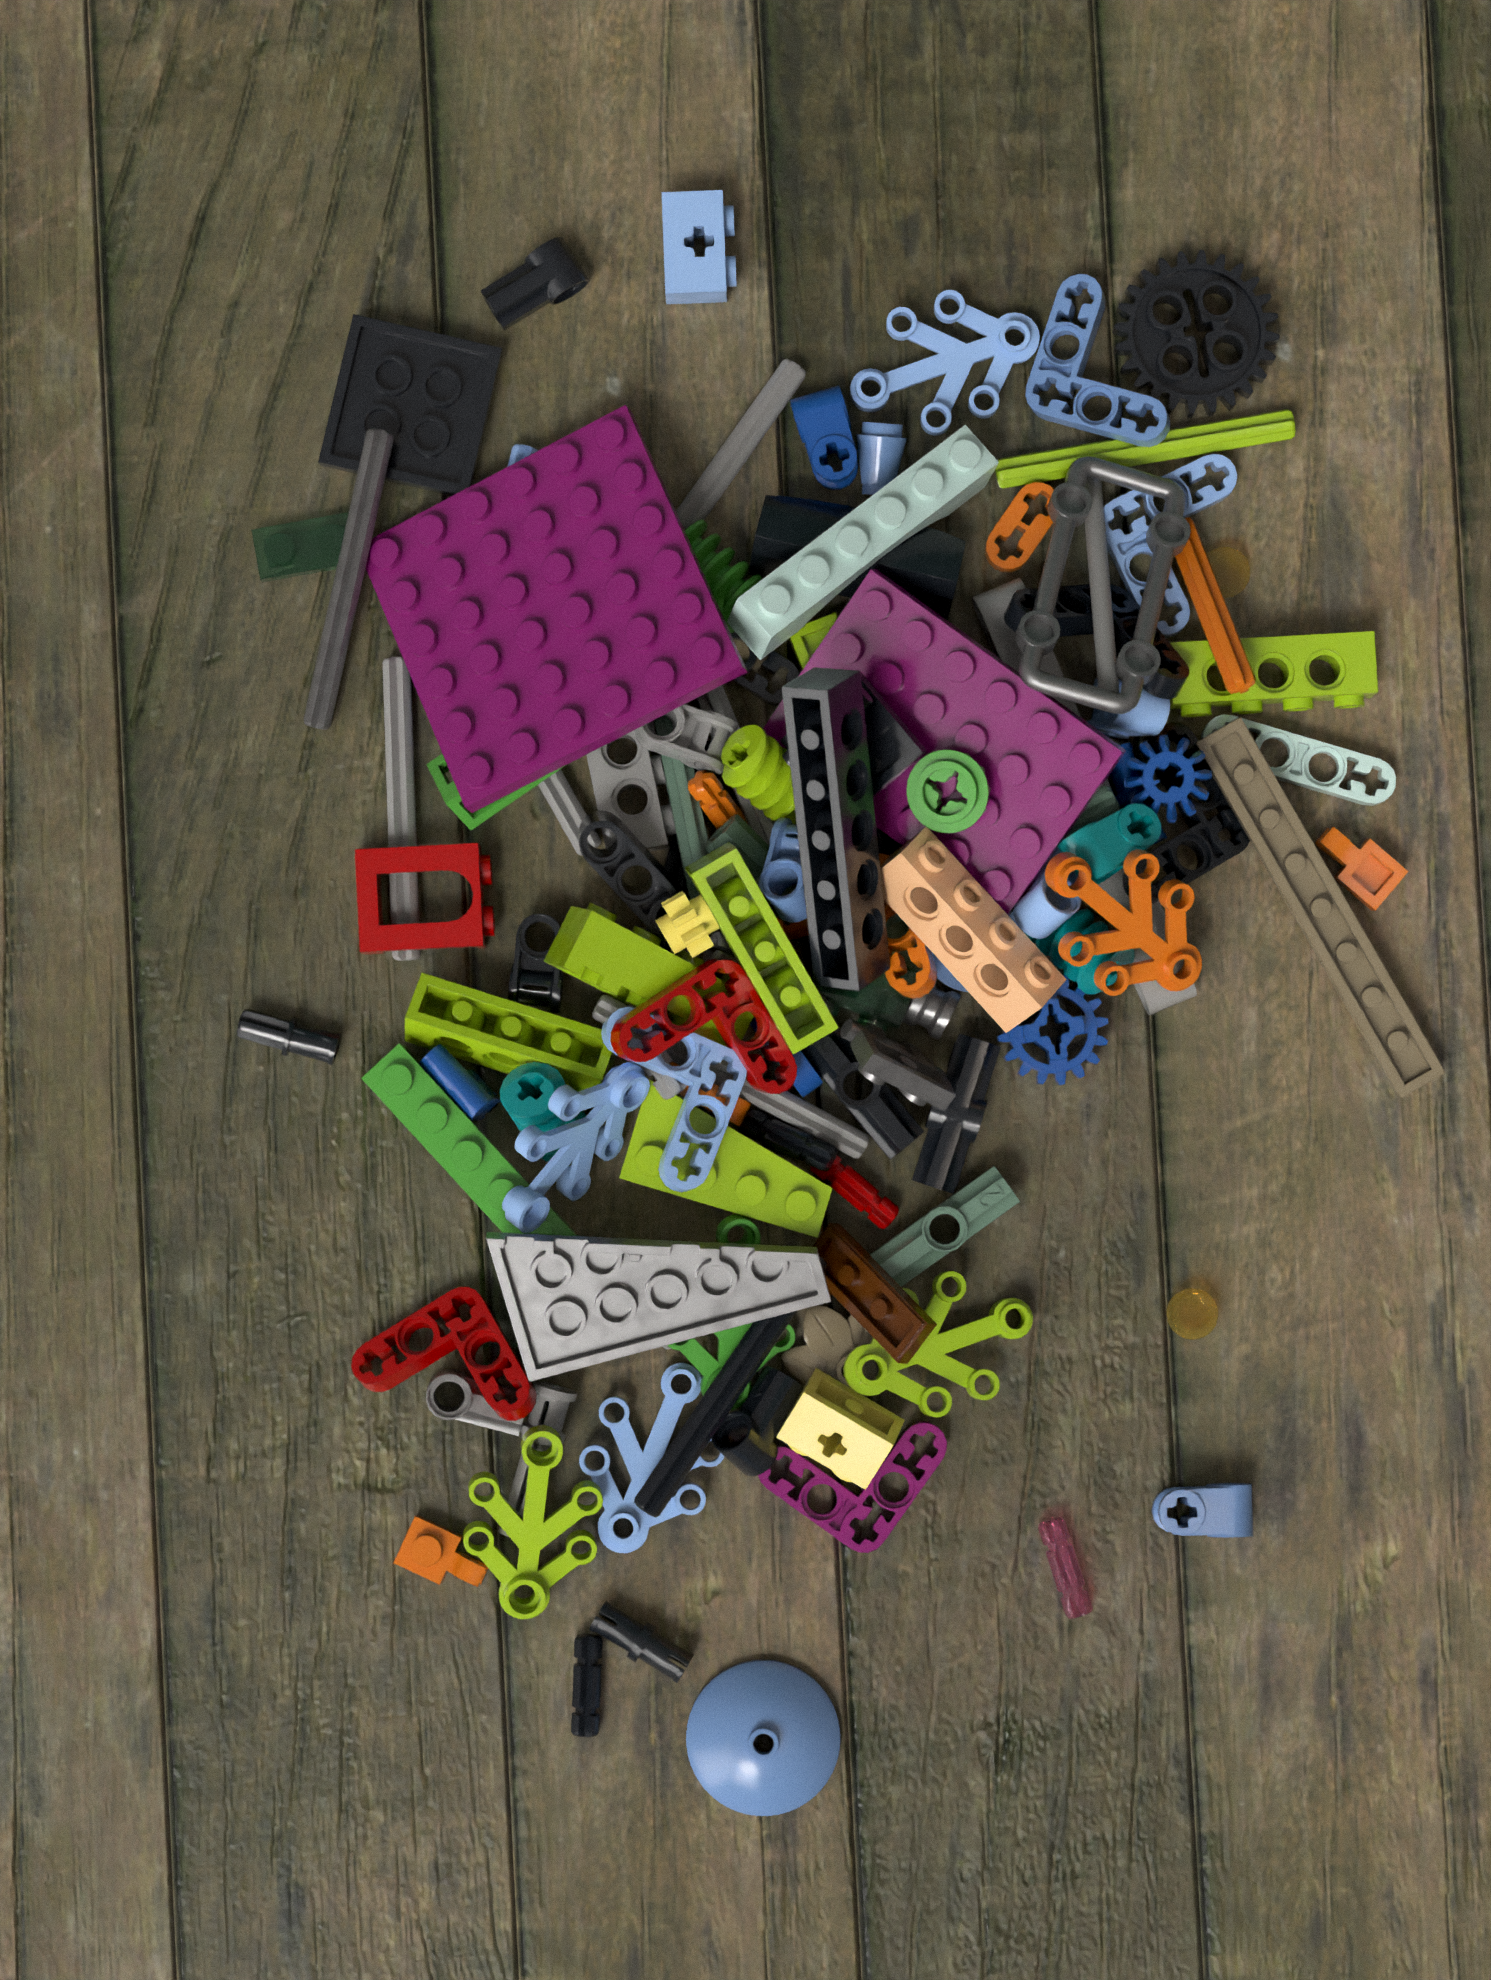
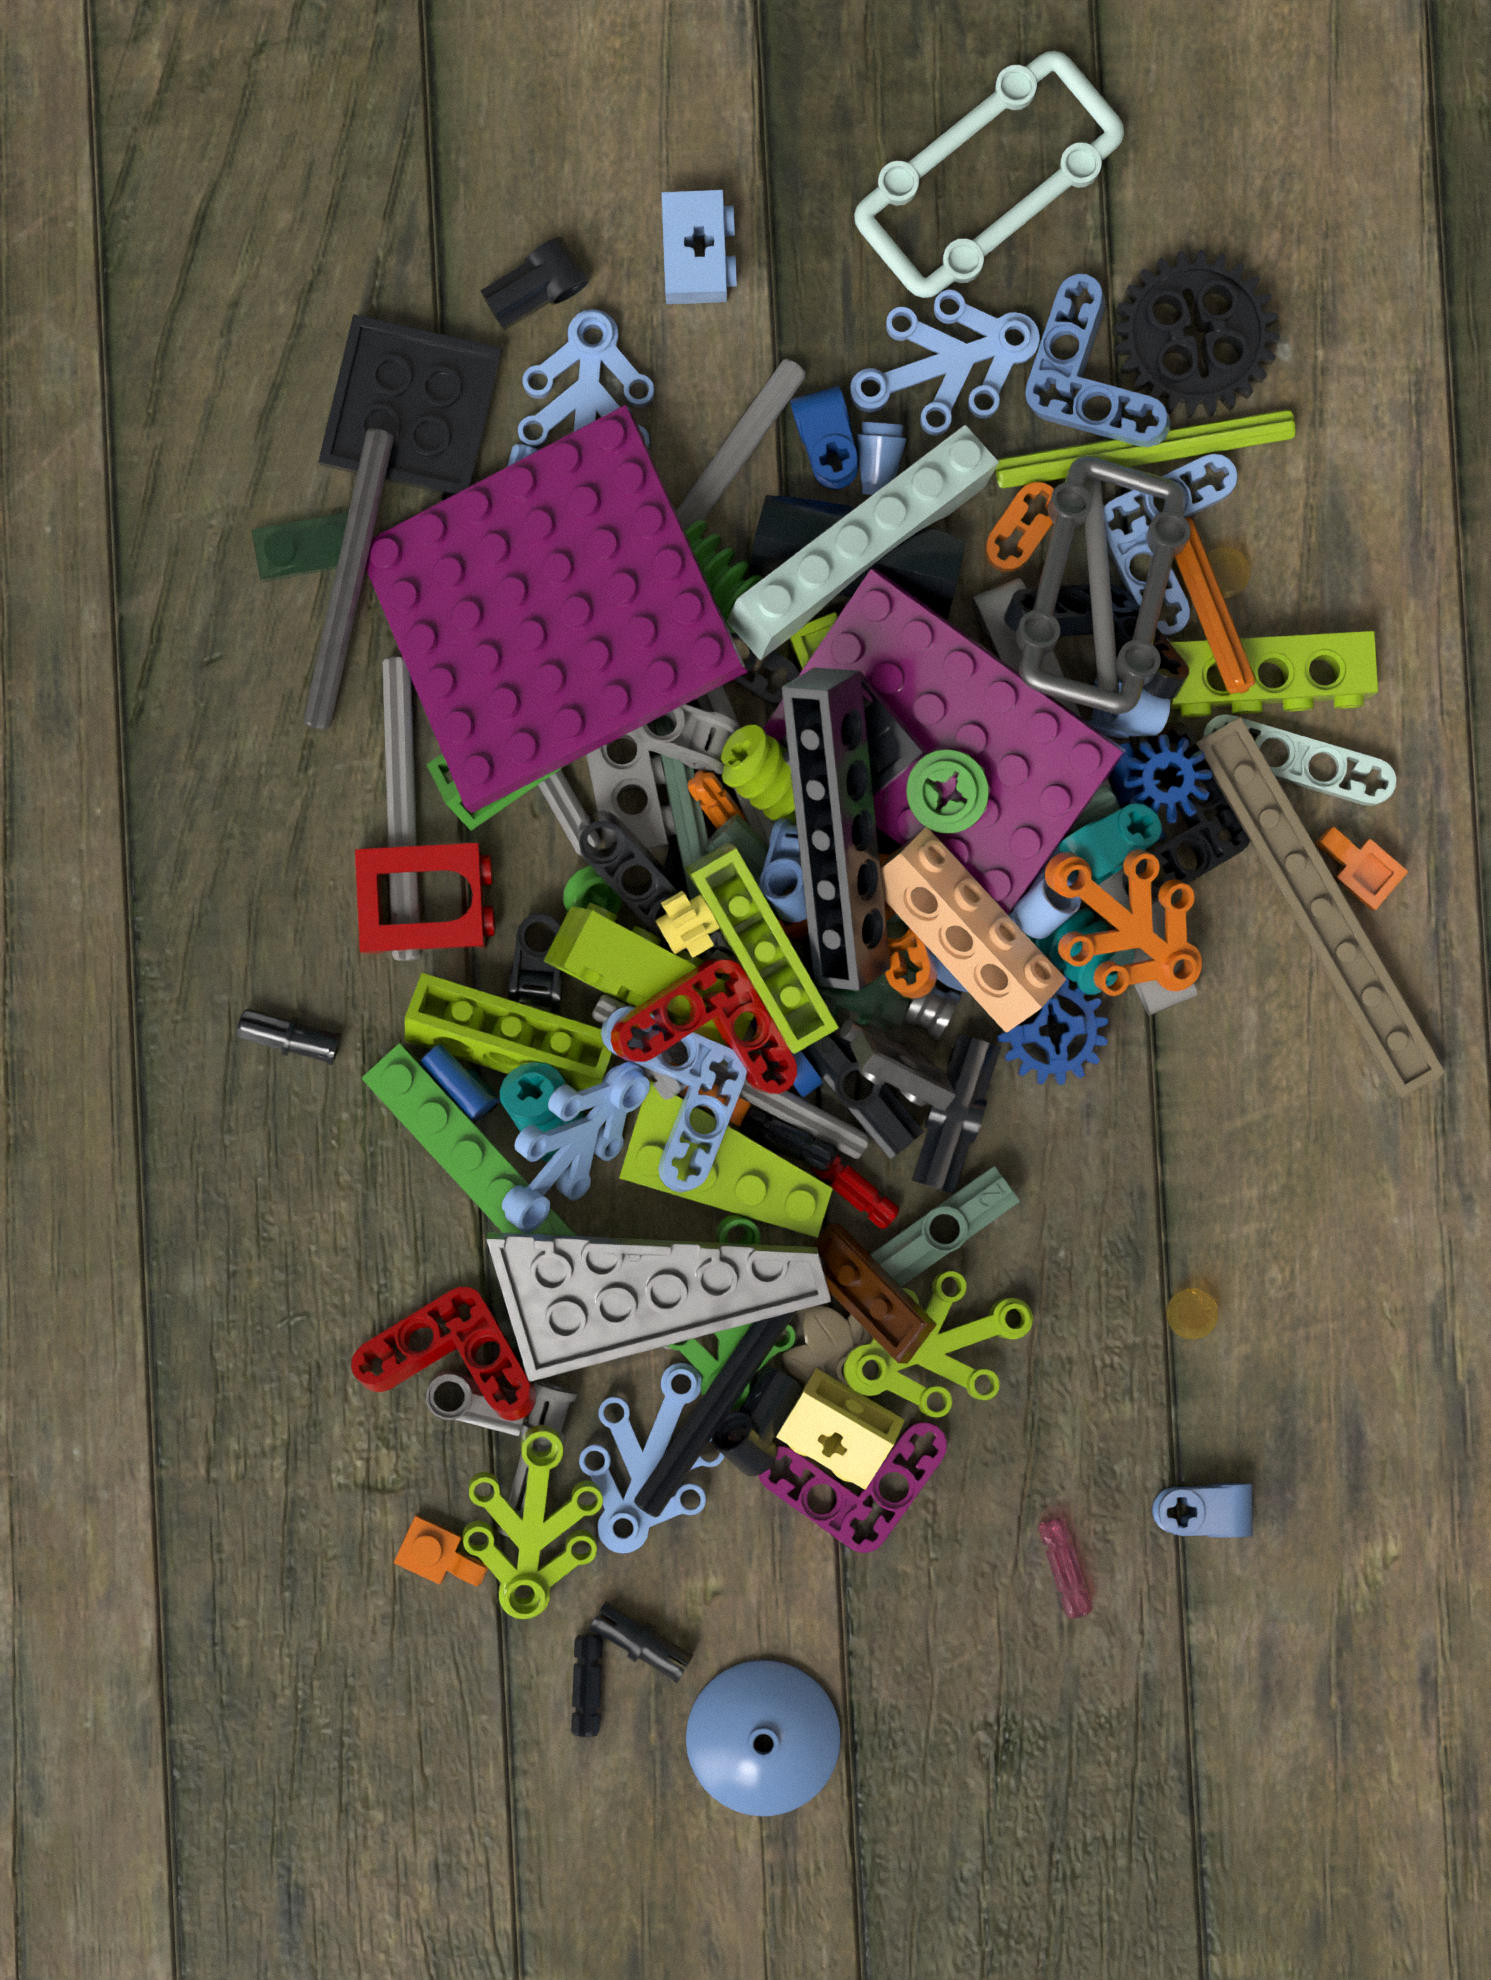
none -> light blue plant [518,309,654,449]
none -> bright green hat [563,865,622,915]
none -> light aqua bar [854,51,1124,298]

